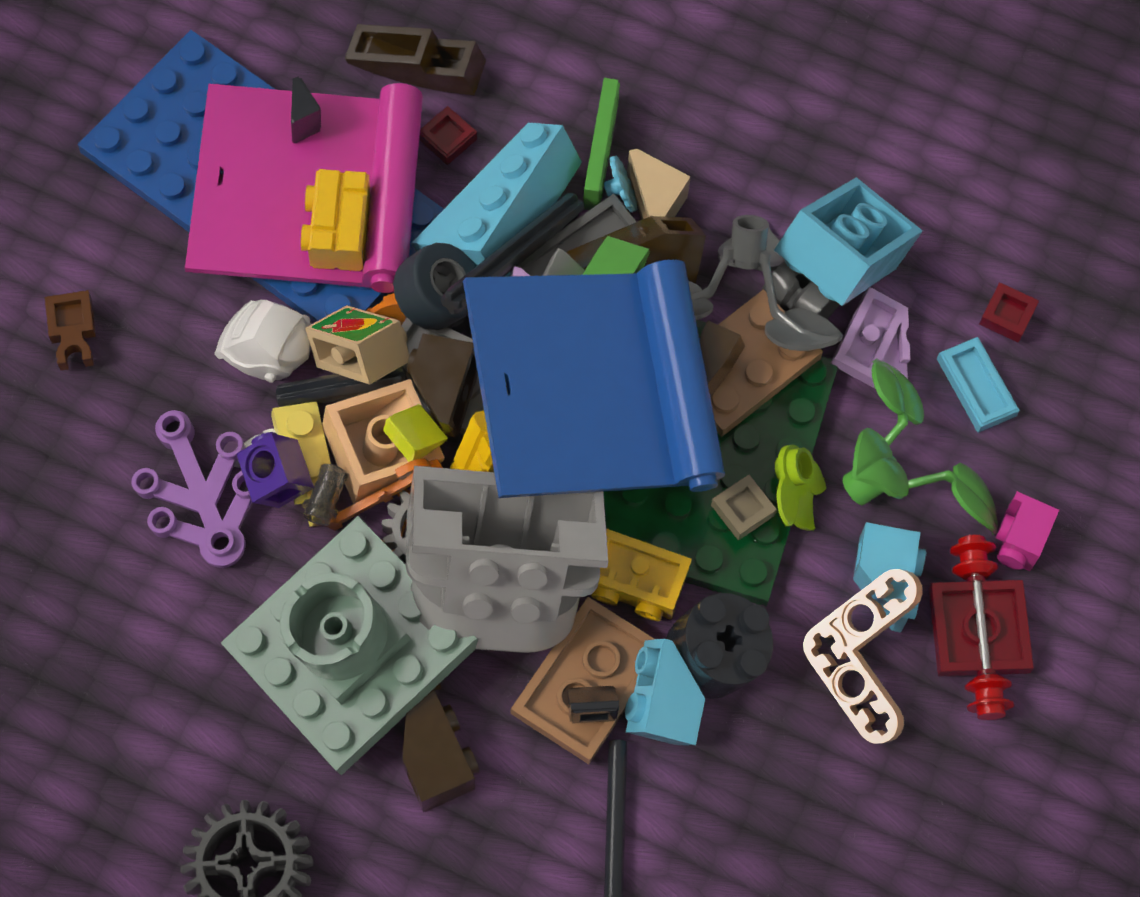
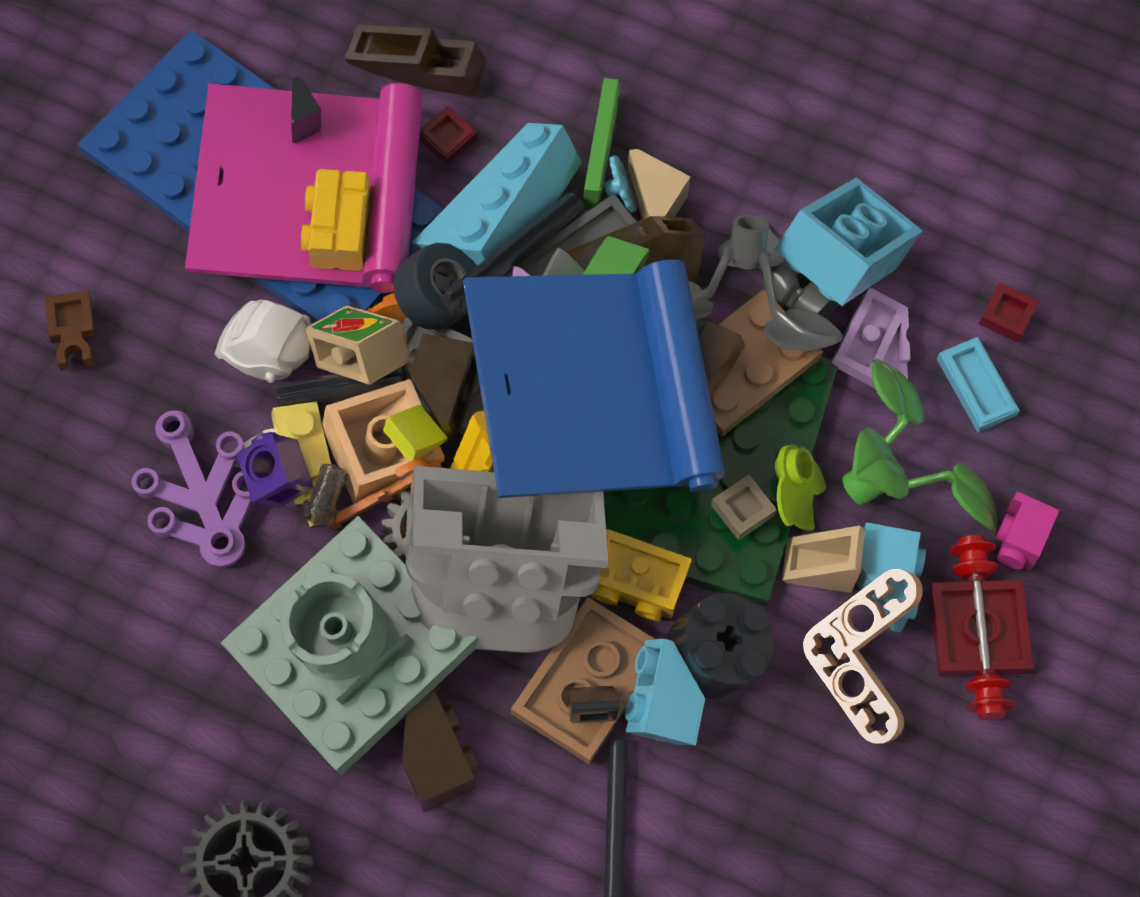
none -> tan slope [782,526,865,593]

